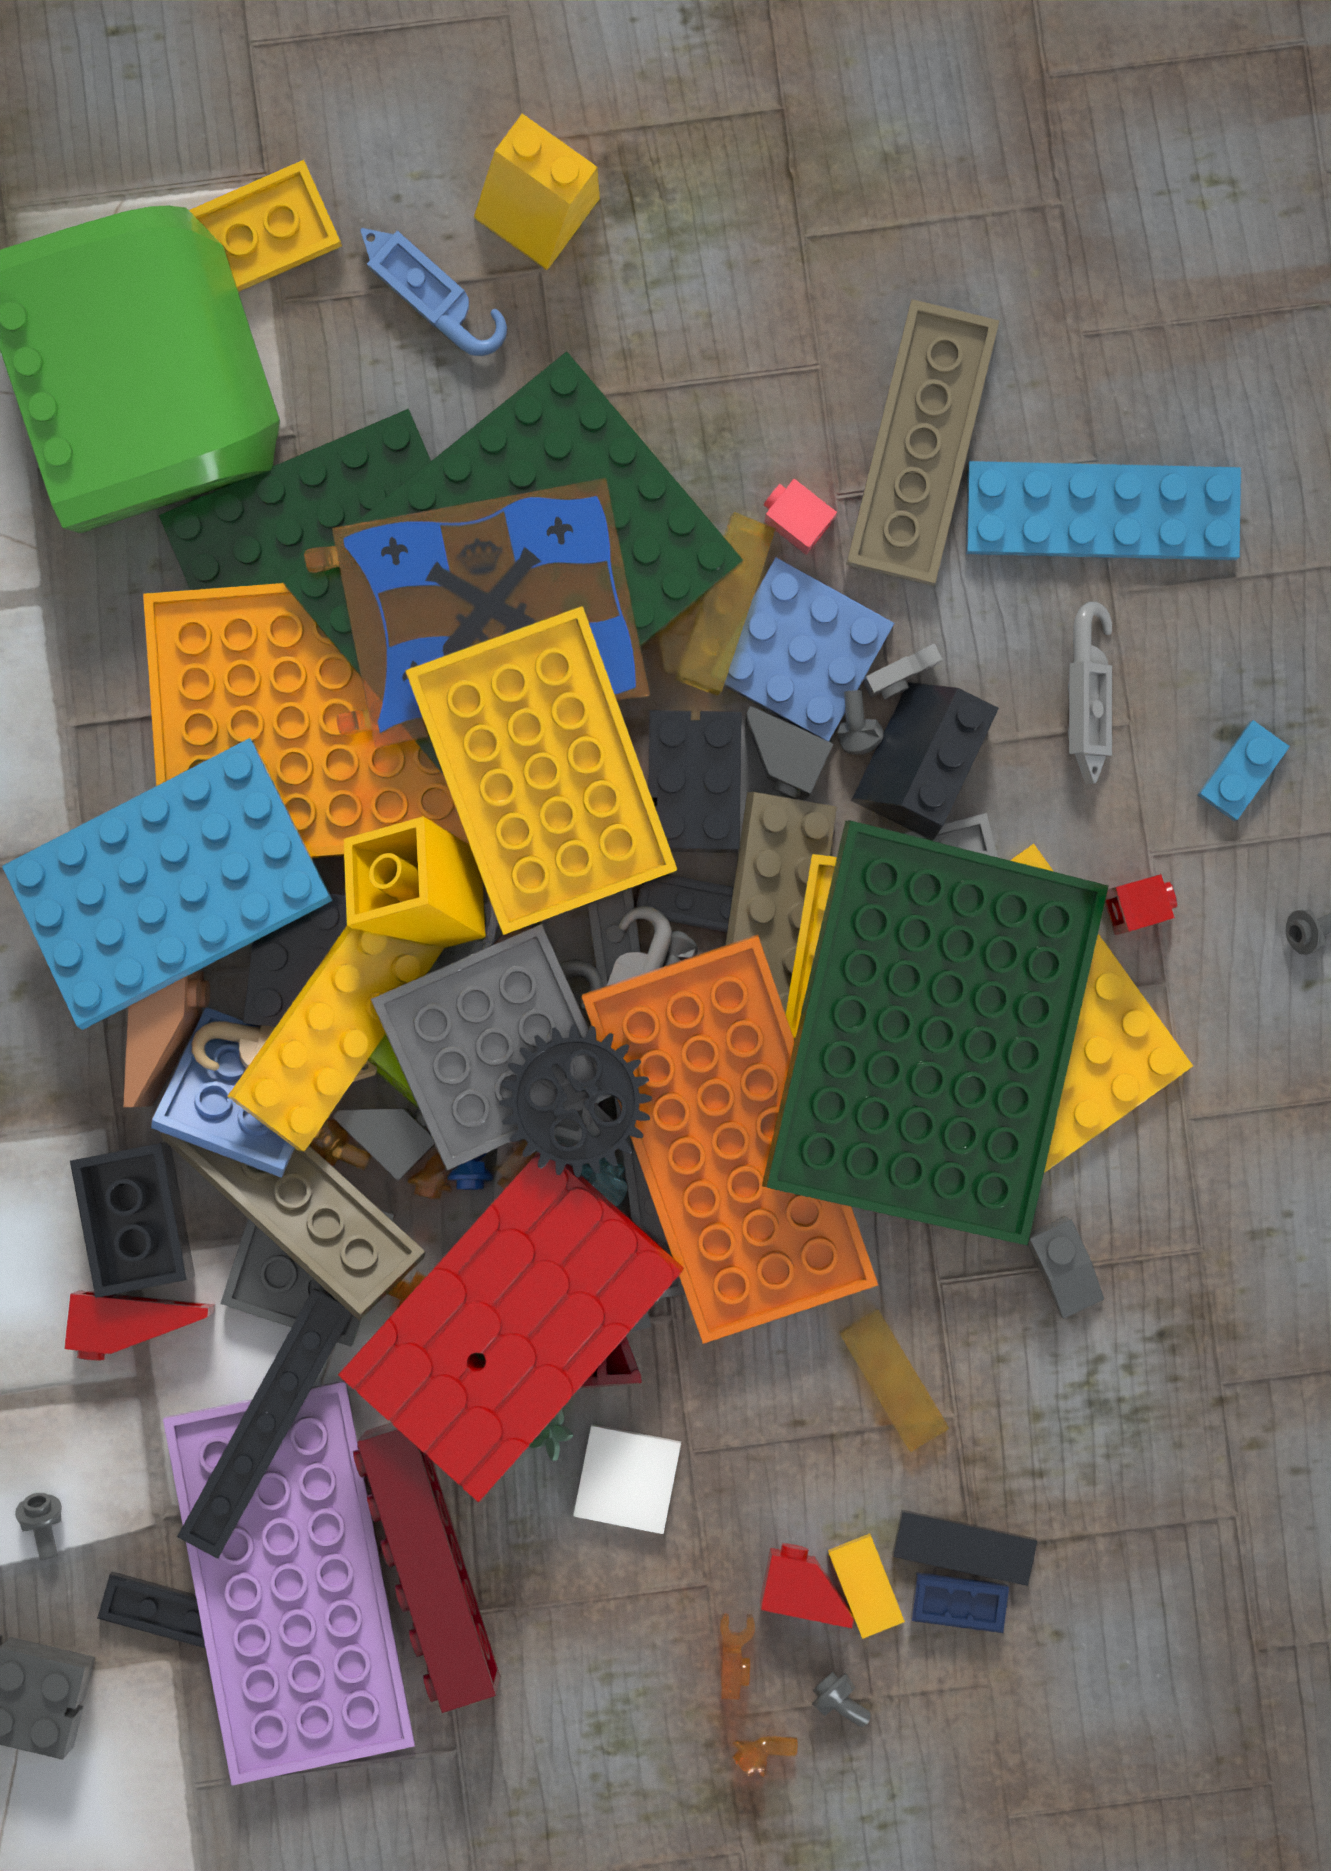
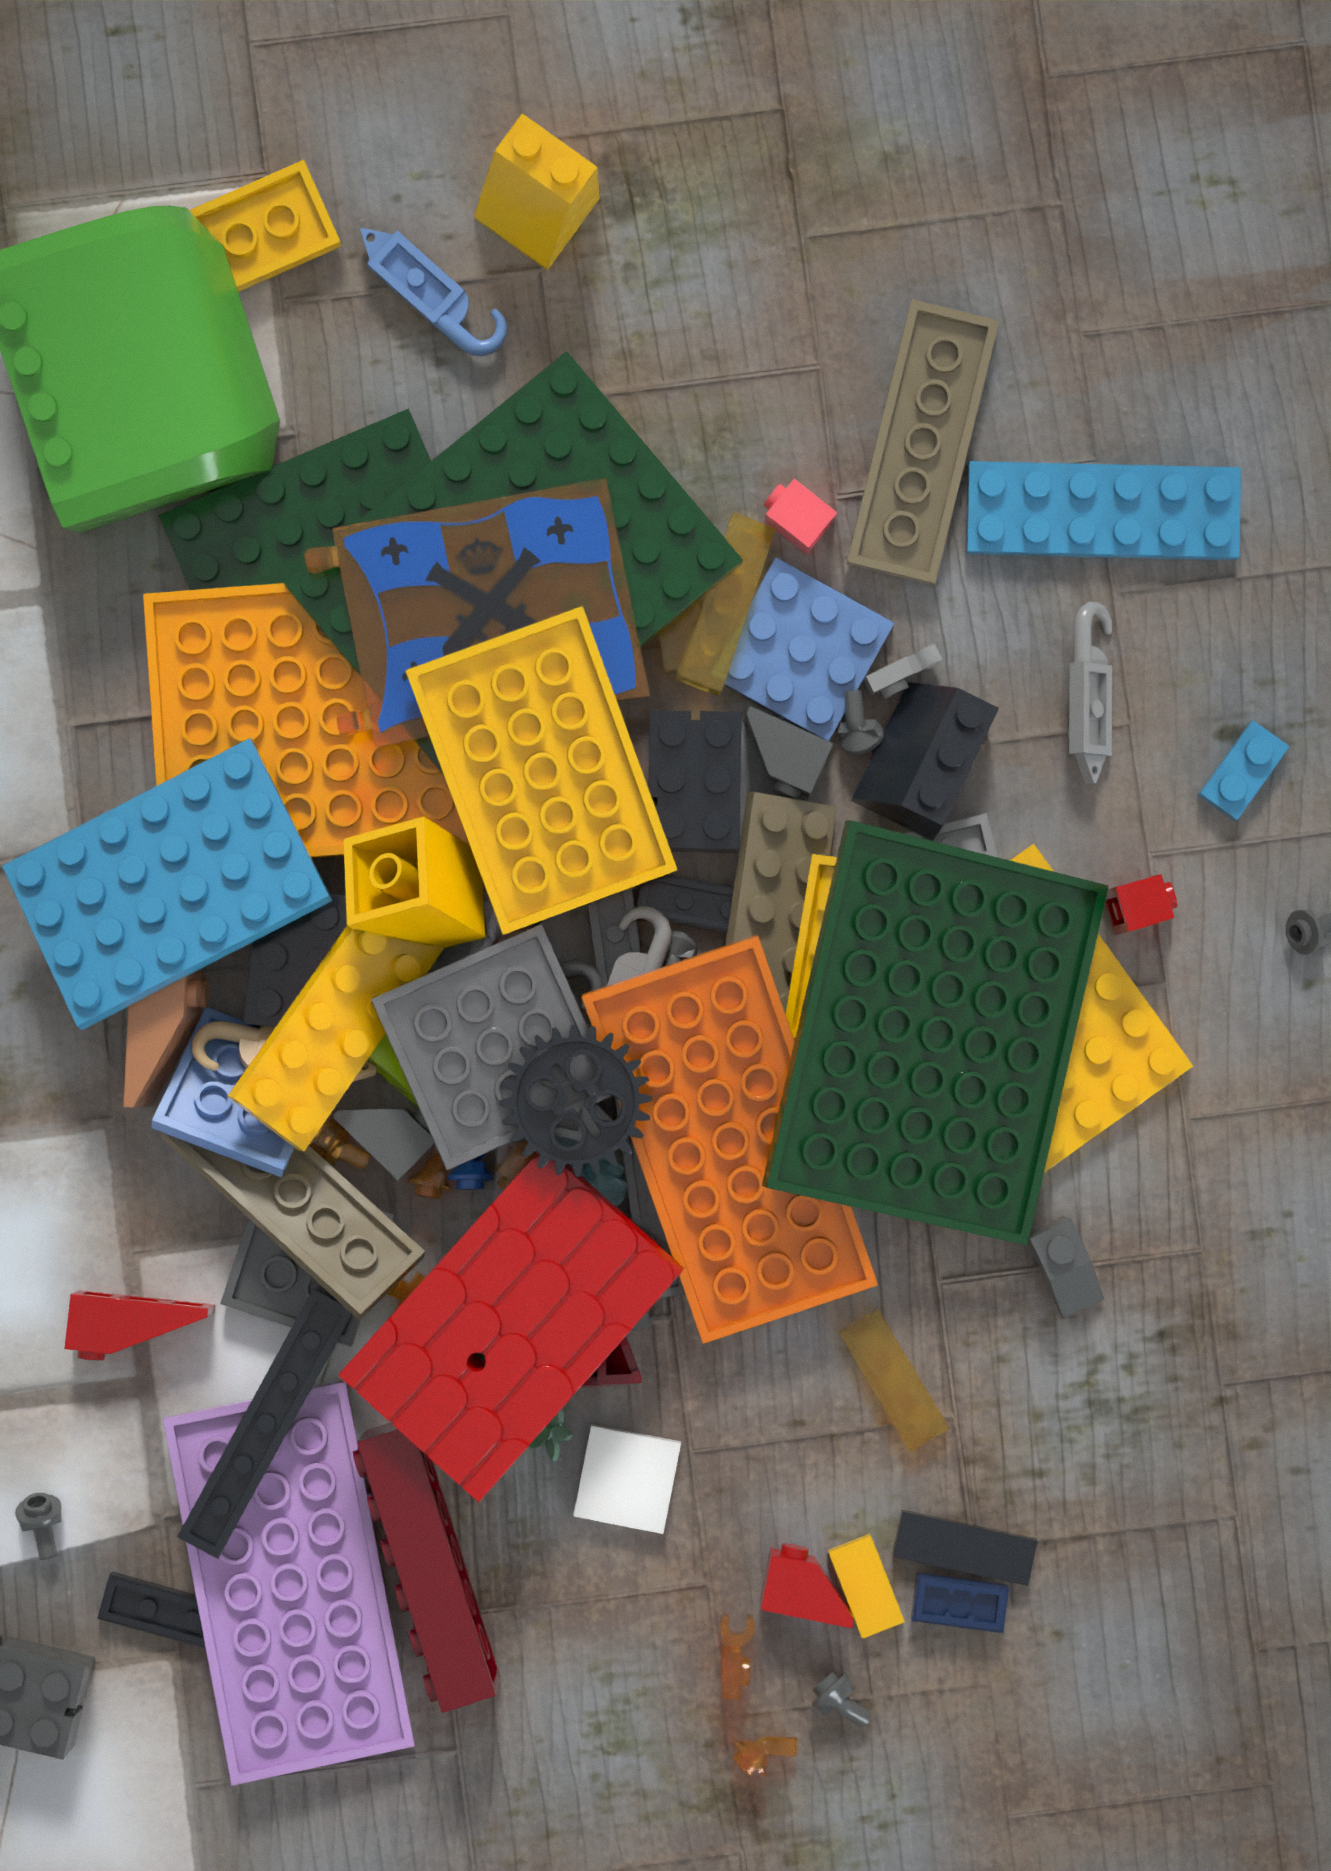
black brick [70,1142,195,1298] -> none

